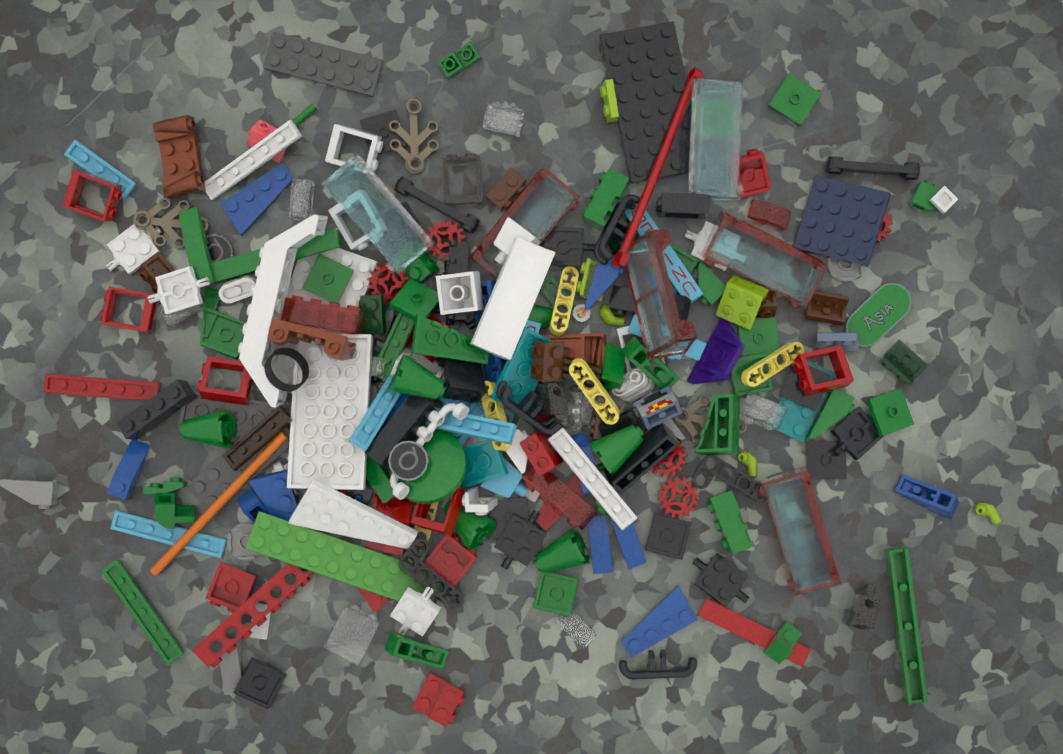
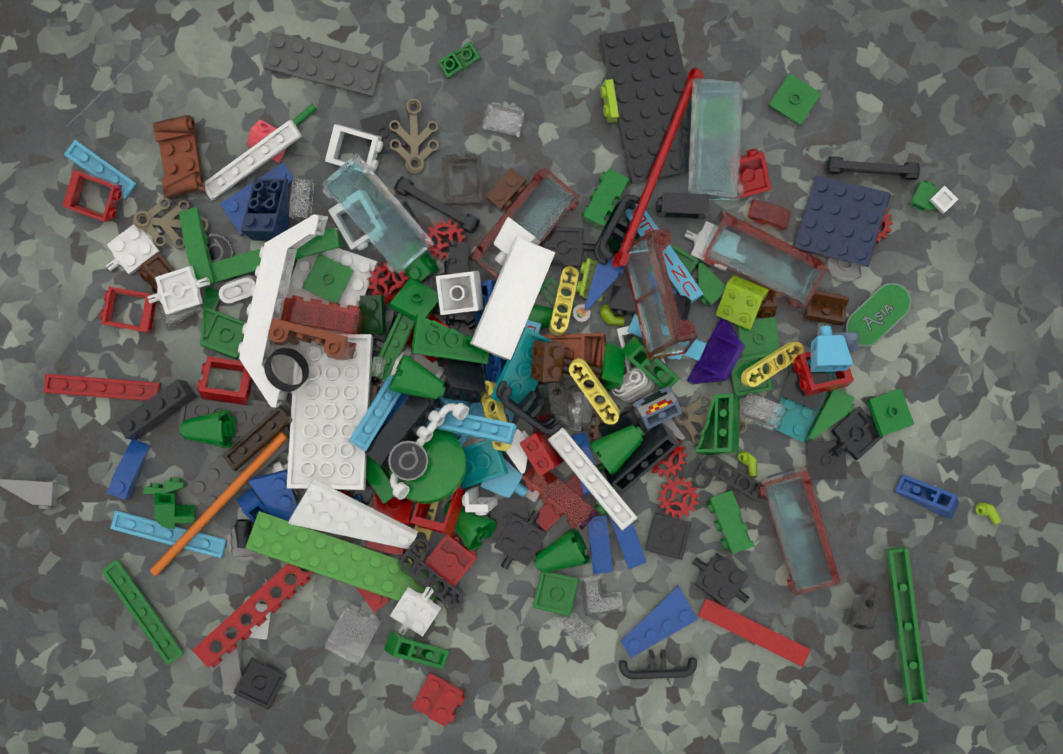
red plate [205,562,257,613] -> none
green slope [763,621,803,664] -> none
dark green bracket [882,339,928,385] -> none
none -> black cone [234,519,253,548]
none -> dark blue slope [241,179,289,241]
none -> clear brick [580,575,624,616]
none -> medium azure torso [811,326,853,372]

